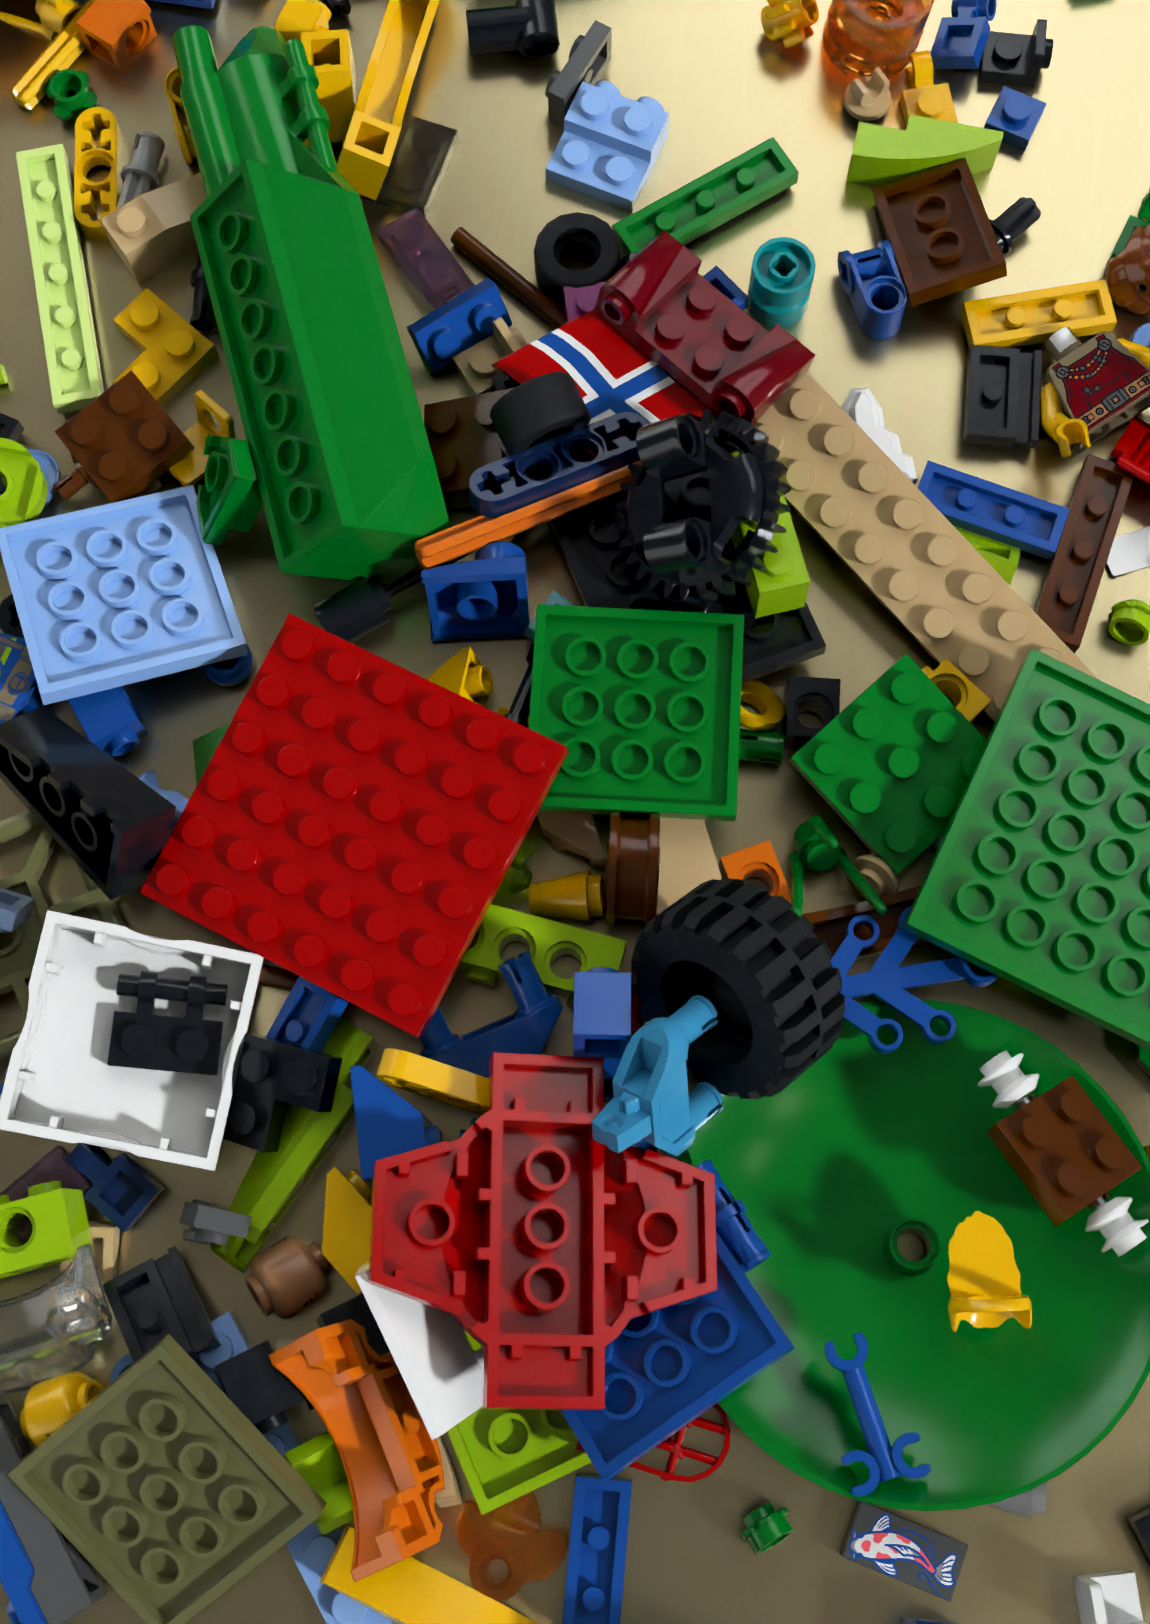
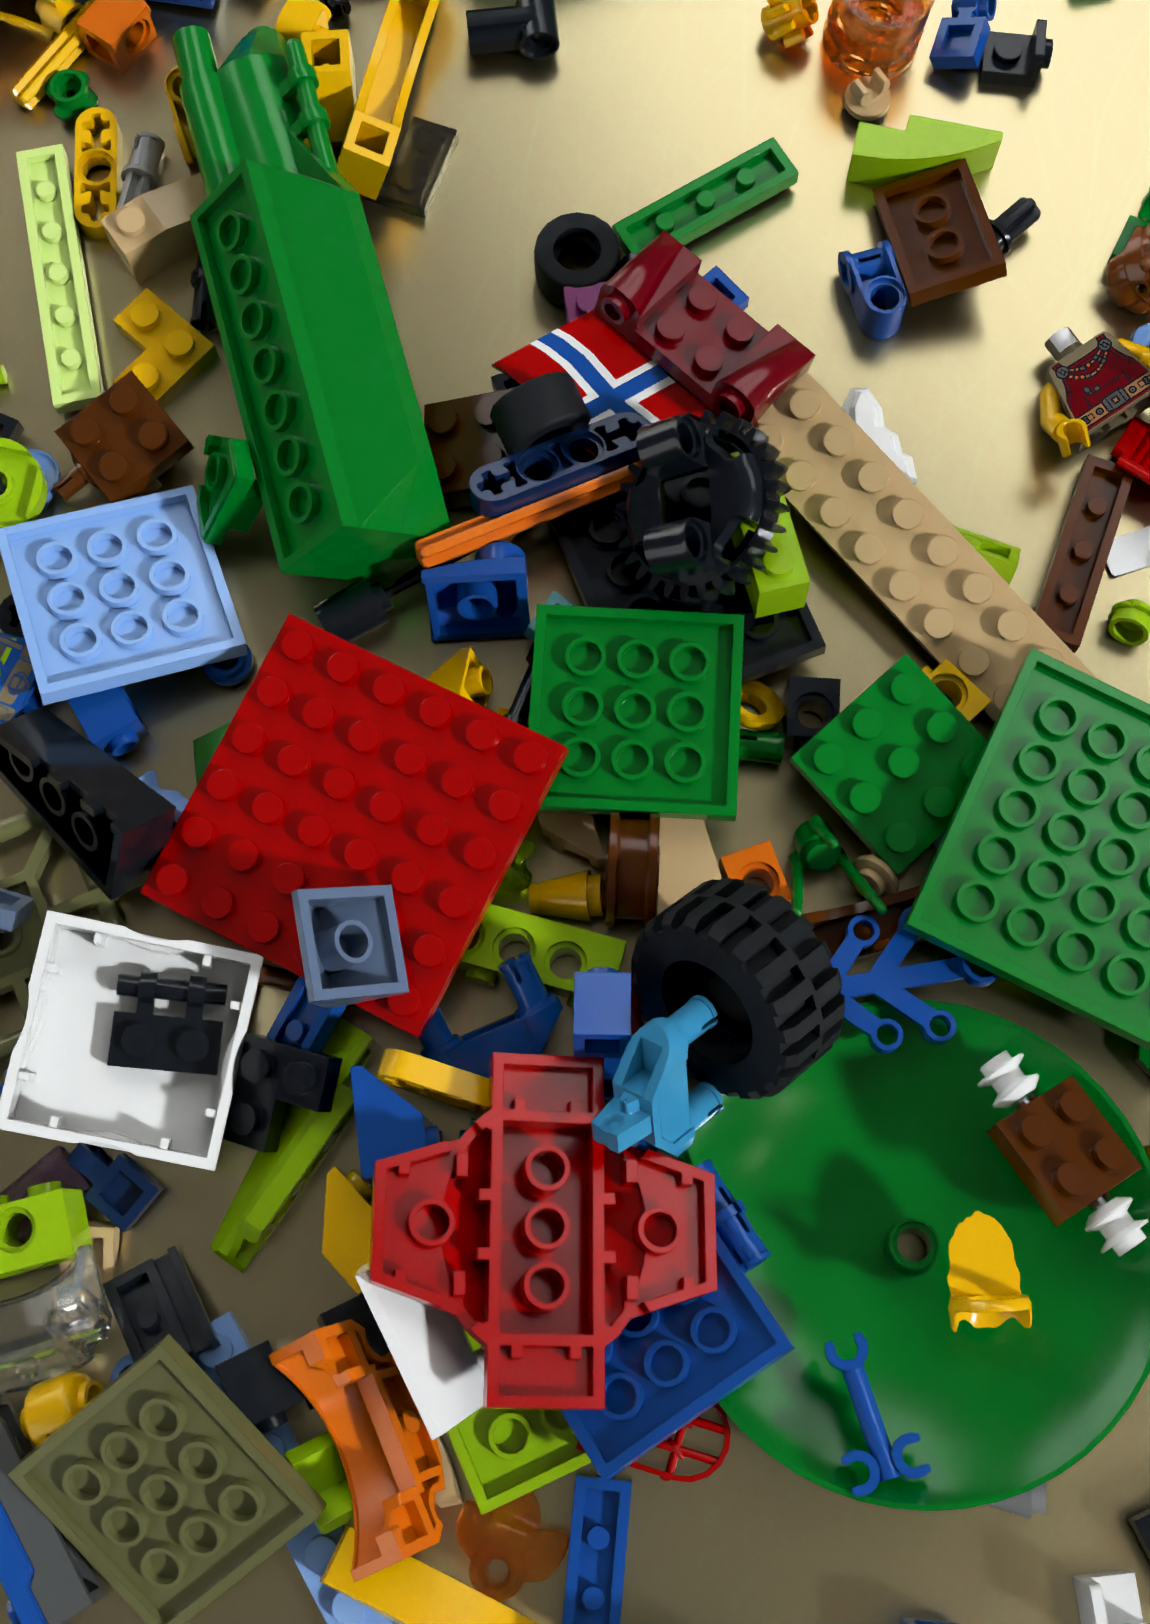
yellow bracket [167,390,236,486] -> none
dark grey plate [179,1199,252,1245] -> none
medium nougat head [245,1236,331,1319] -> none
clear purple plate [378,207,475,312] -> none
blue plate [406,278,513,374] -> none
reddish brown bar [451,227,567,329] -> none
tan bracket [452,317,527,395] -> none
dark grey plate [545,20,612,127] -> none
light blue plate [545,80,669,212] -> none
green plate [740,1502,794,1555] -> none
teal wheel [748,237,816,328] -> none
tile [840,1501,969,1602] -> none
yellow plate [899,50,958,126] -> none
blue plate [918,460,1070,560] -> none
yellow plate [960,279,1117,349] -> none
black plate [963,345,1042,449] -> none
blue plate [984,86,1047,151] -> none
none -> sand blue slope [291,884,409,1009]

